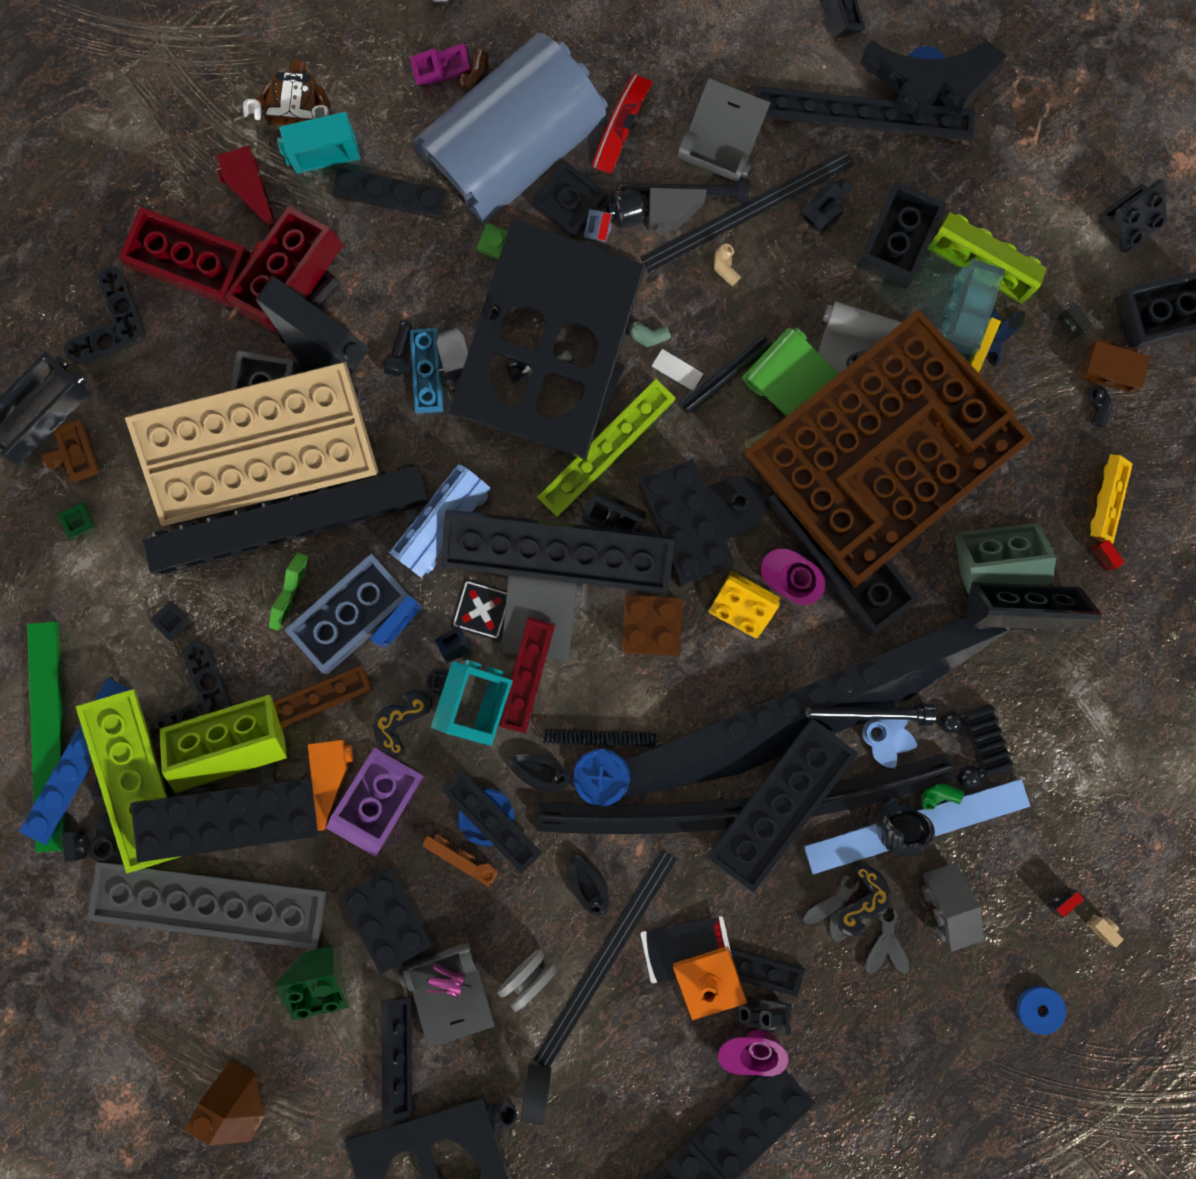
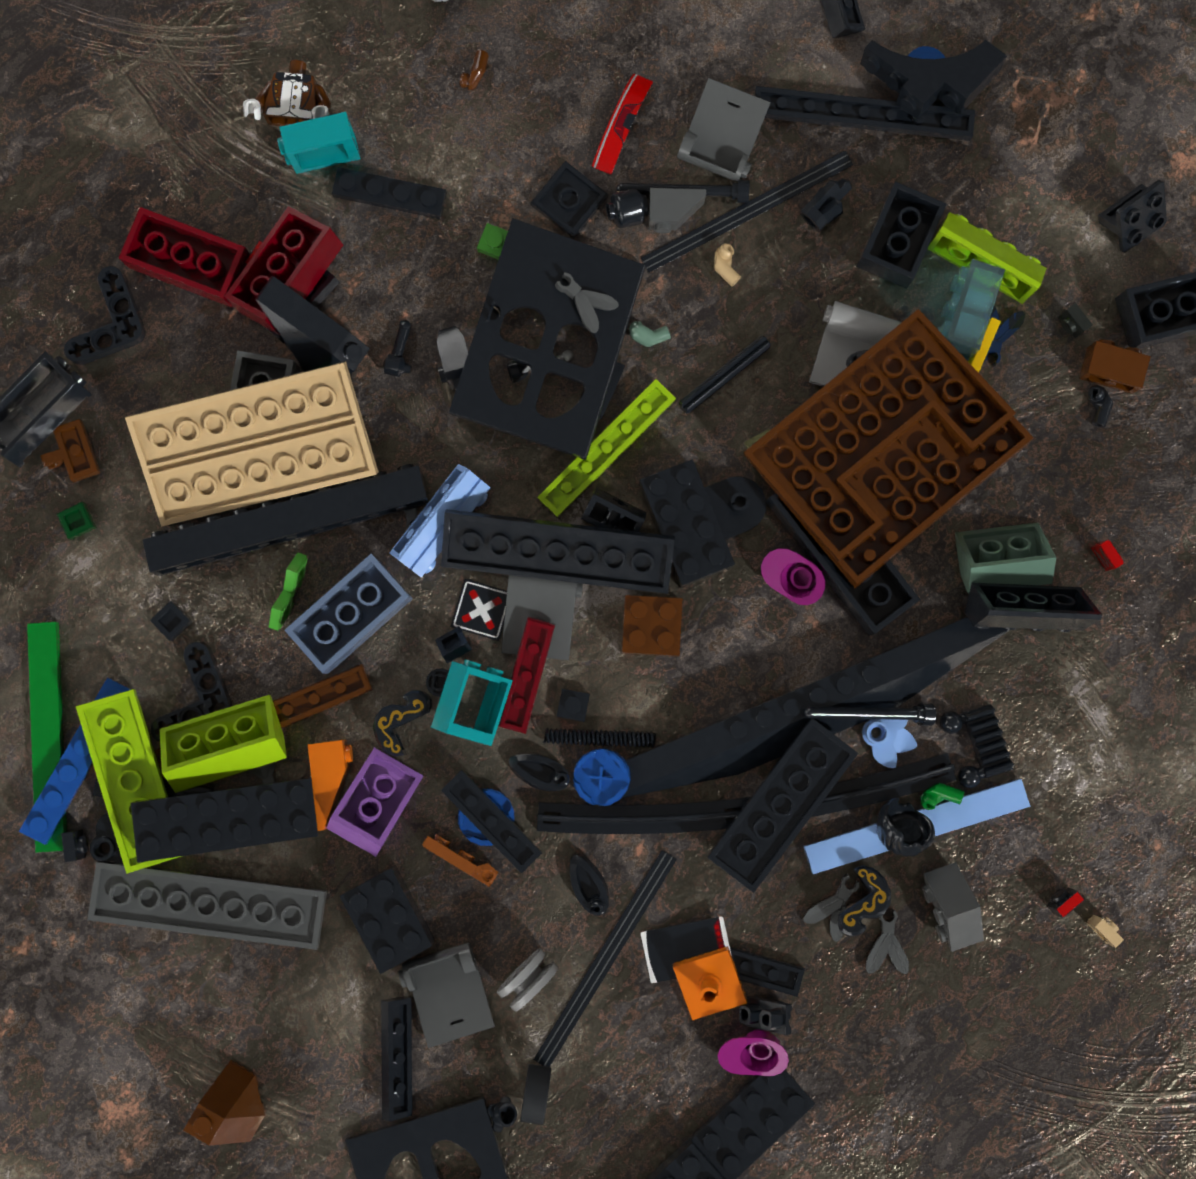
dark red slope [216,145,276,230] -> none
dark green slope [276,946,349,1021] -> none
blue tile [370,595,423,648] -> none
magenta slope [409,43,472,85] -> none
dark azure tile [410,328,444,414] -> none
sand blue cylinder [411,33,608,225] -> none
flat silver piece [426,963,471,997] -> none
sand blue plate [584,210,612,242] -> none
white sticker [652,349,703,391] -> none
yellow bracket [709,571,780,638] -> none
bright green door [742,328,840,417] -> none
blue piece [1017,986,1066,1035] -> none
yellow plate [1090,454,1133,544] -> none
none -> dark grey piece [555,273,619,333]
none -> black plate [557,689,590,722]

